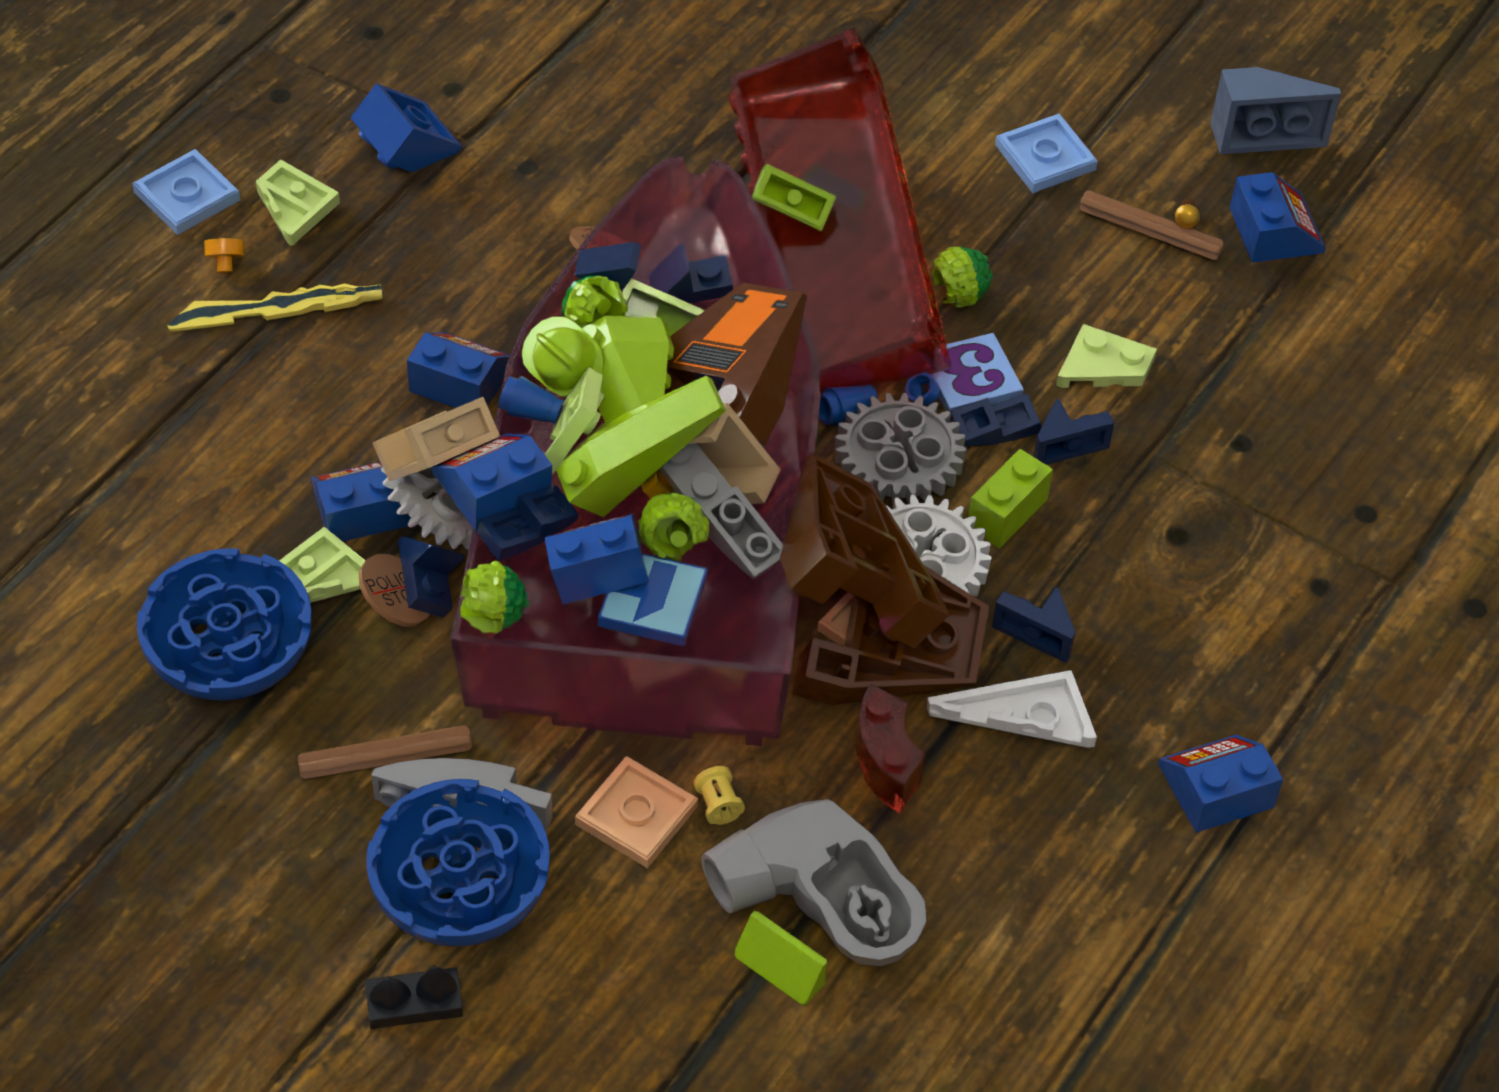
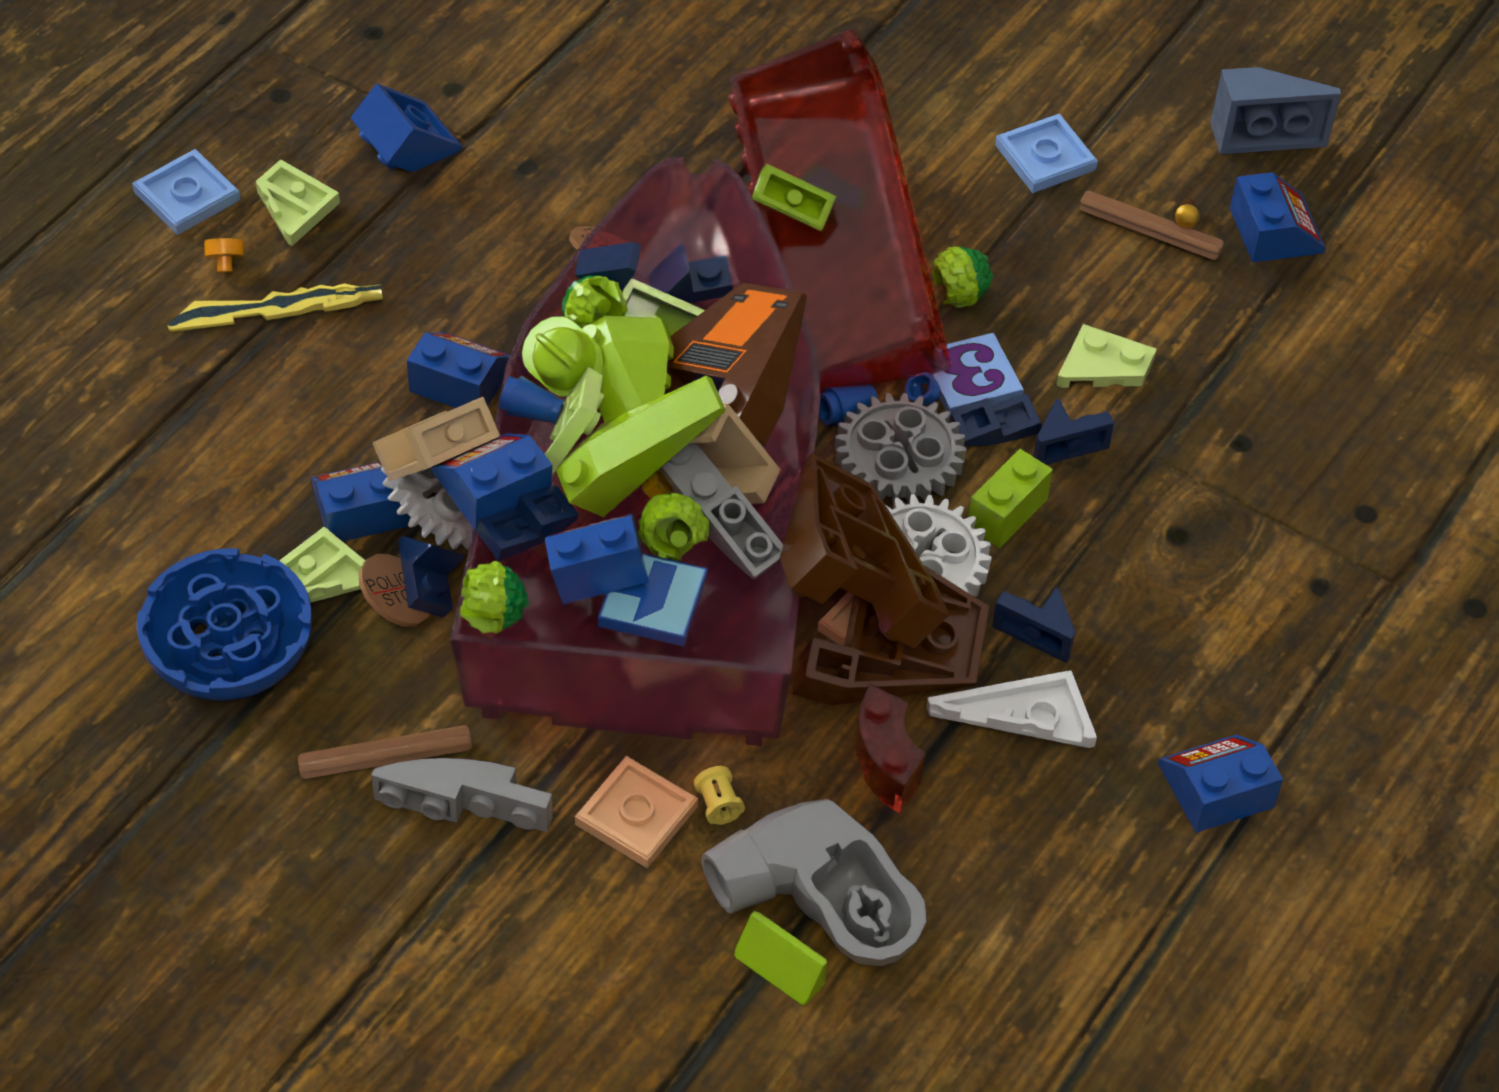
black tile [365,966,463,1029] -> none
blue brick [366,779,550,947] -> none

